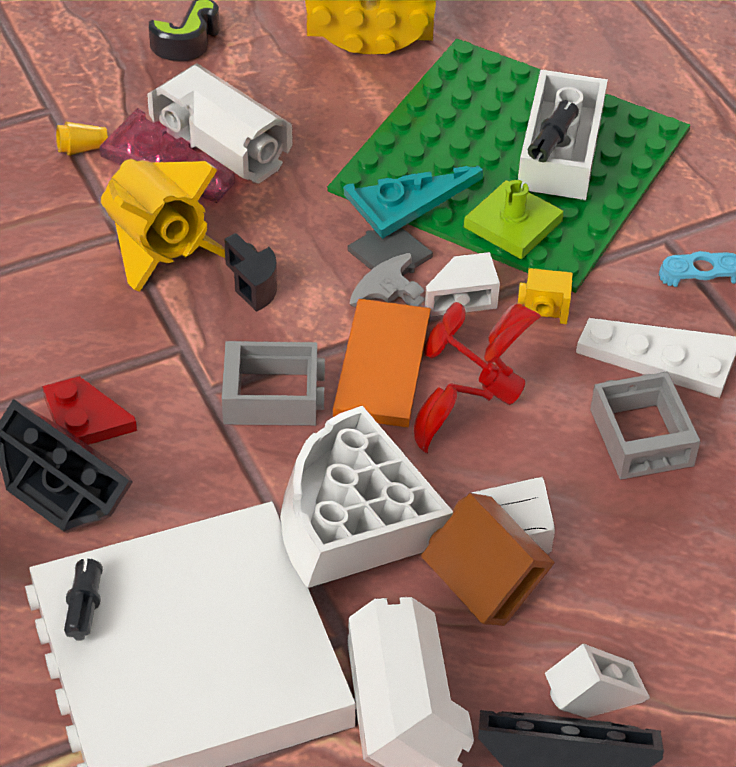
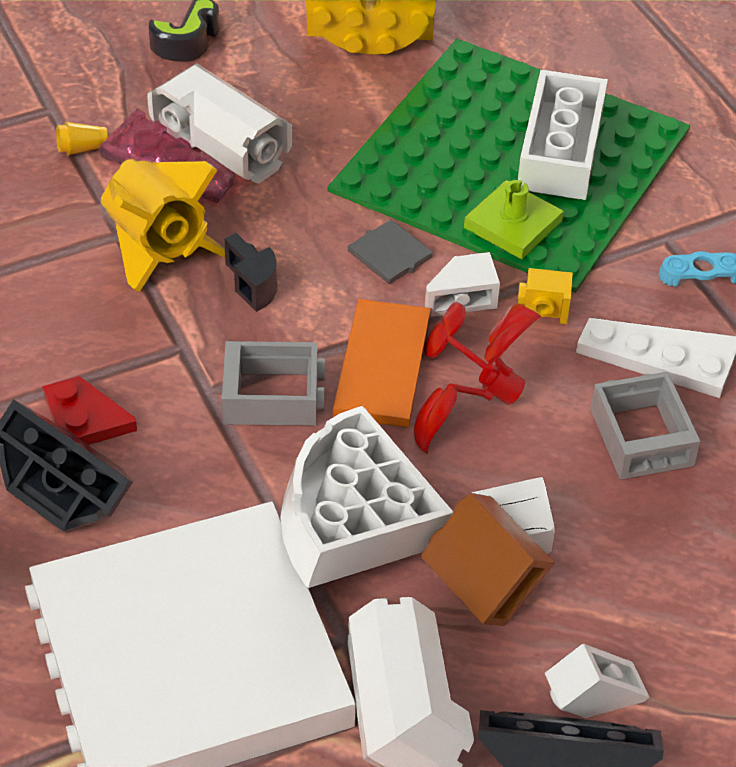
black axle [64,558,103,641] -> none
teal wing [343,165,483,239] -> none
light grey piece [350,253,425,307] -> none
black pin [527,100,579,162] -> none

